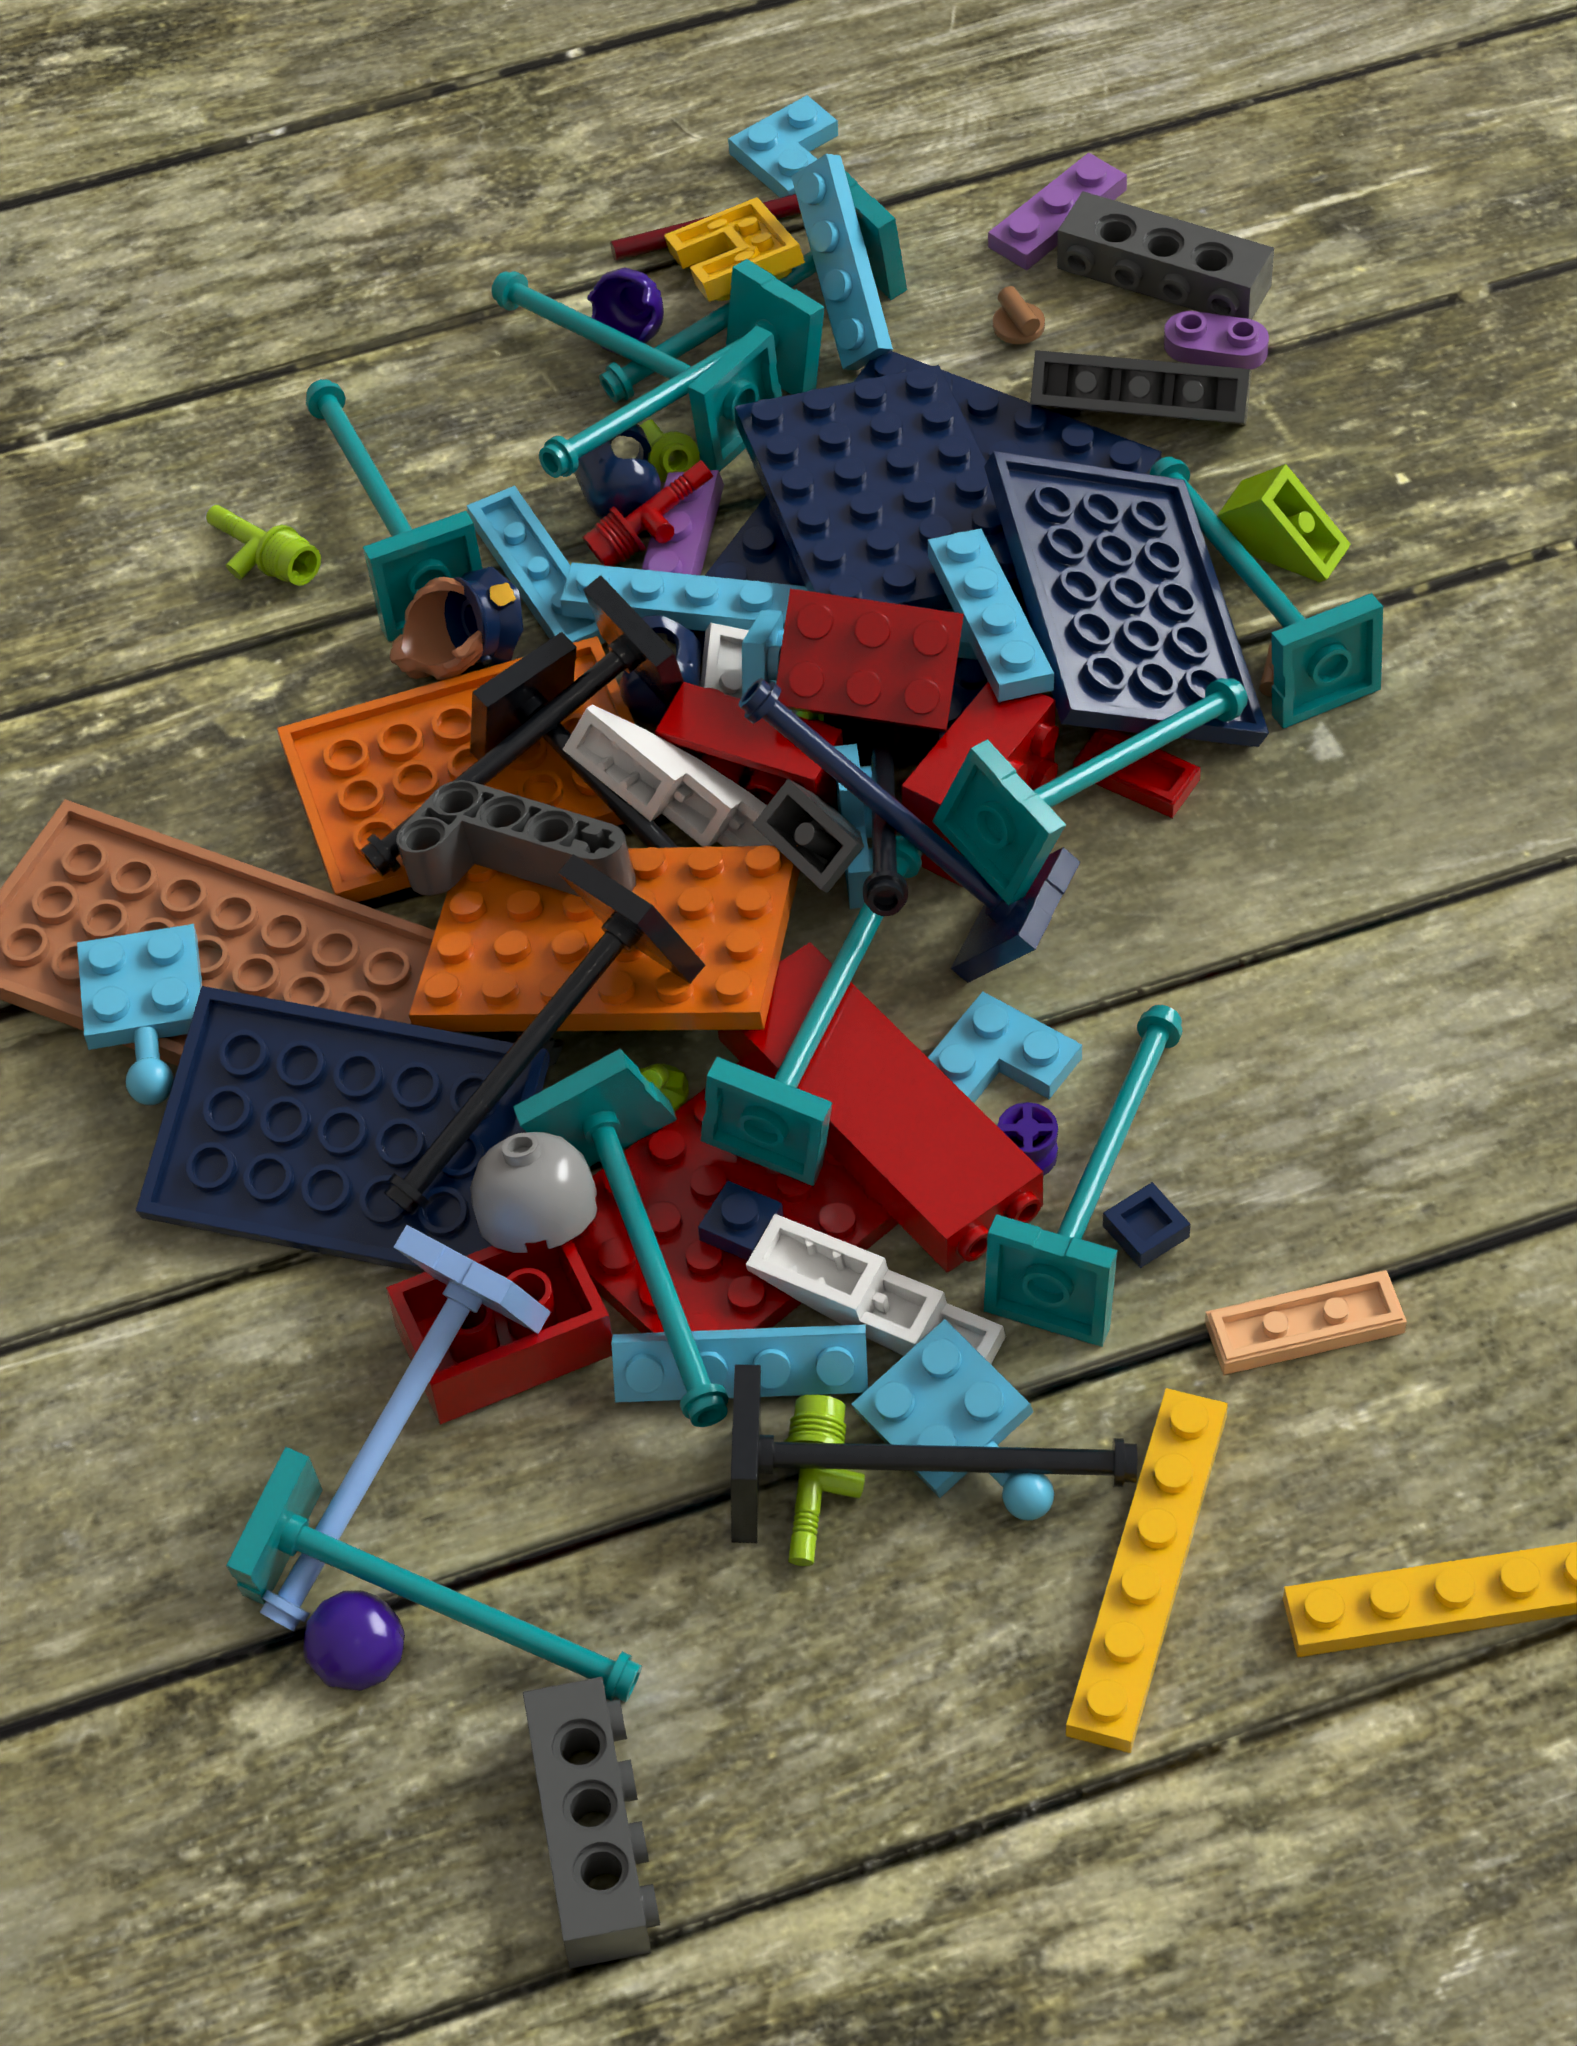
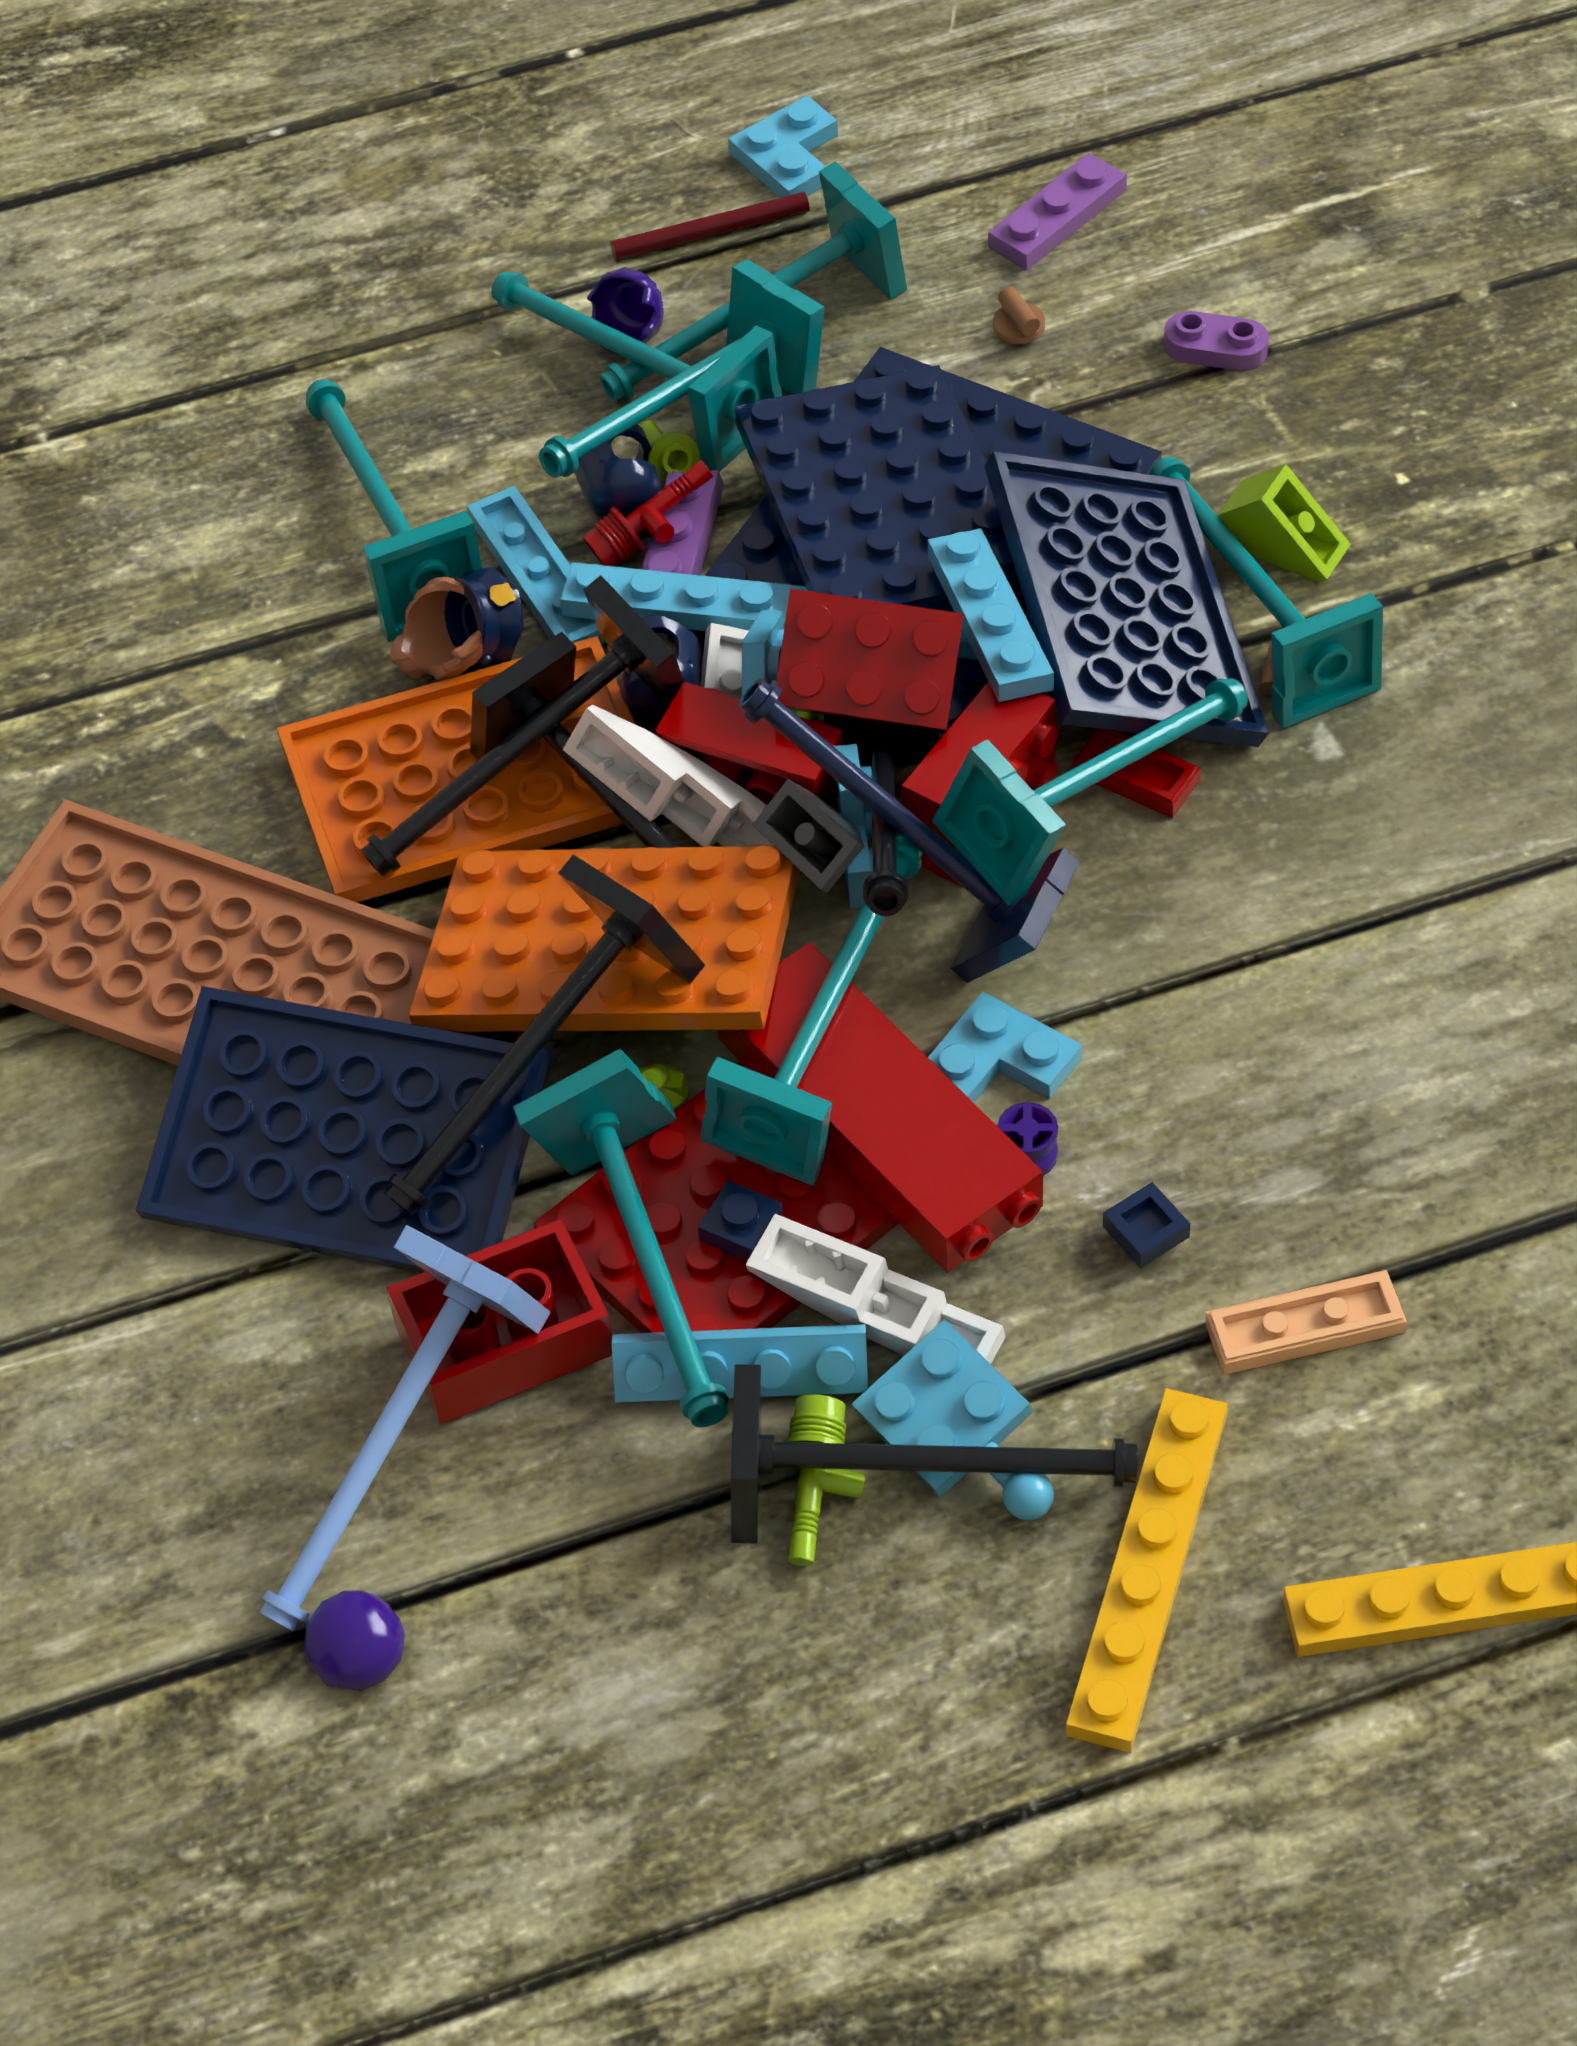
medium azure plate [77,924,202,1105] -> none
lime piece [206,505,321,586] -> none
teal tile [226,1446,642,1702] -> none
dark grey beam [396,780,636,897] -> none
light grey cylinder [470,1132,597,1253] -> none
dark grey brick [523,1677,660,1969] -> none
yellow plate [664,197,805,302] -> none
medium azure plate [791,154,893,370] -> none
teal tile [984,1005,1183,1347] -> none
dark grey brick [1030,350,1252,425] -> none
dark grey brick [1057,191,1274,320] -> none

